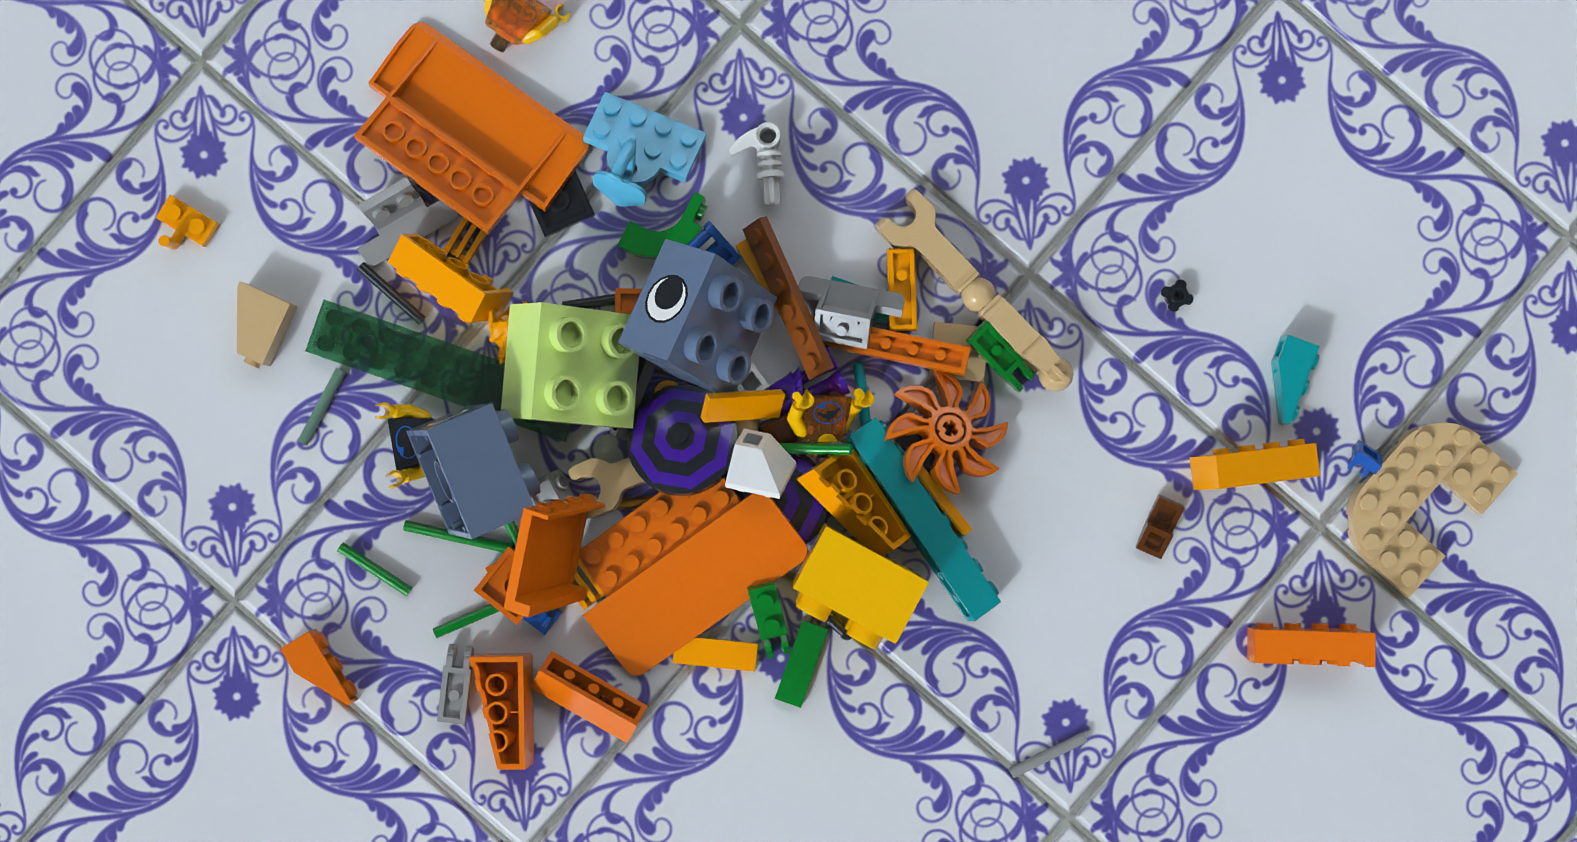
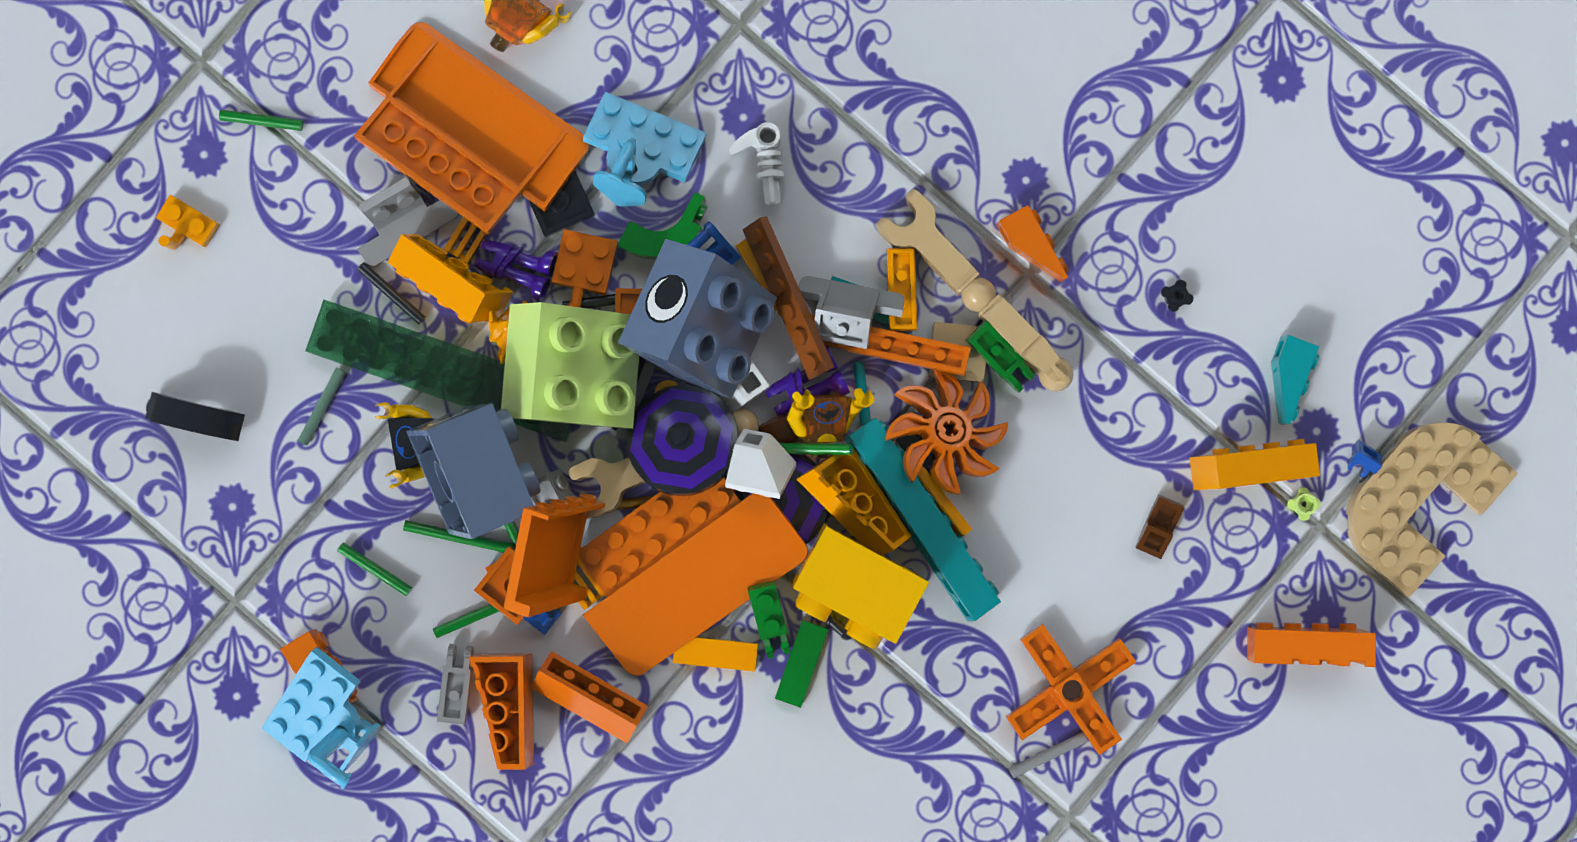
tan slope [237,281,298,368] -> none
light orange tile [701,389,785,423] -> none
none -> black arch [145,392,245,441]
none -> green bar [219,110,304,131]
none -> medium azure plate [262,647,380,789]
none -> dark purple piece [474,240,558,302]
none -> orange plate [551,229,618,308]
none -> orange slope [996,205,1069,282]
none -> orange piece [1005,624,1136,755]
none -> yellowish green plate [1287,488,1321,521]

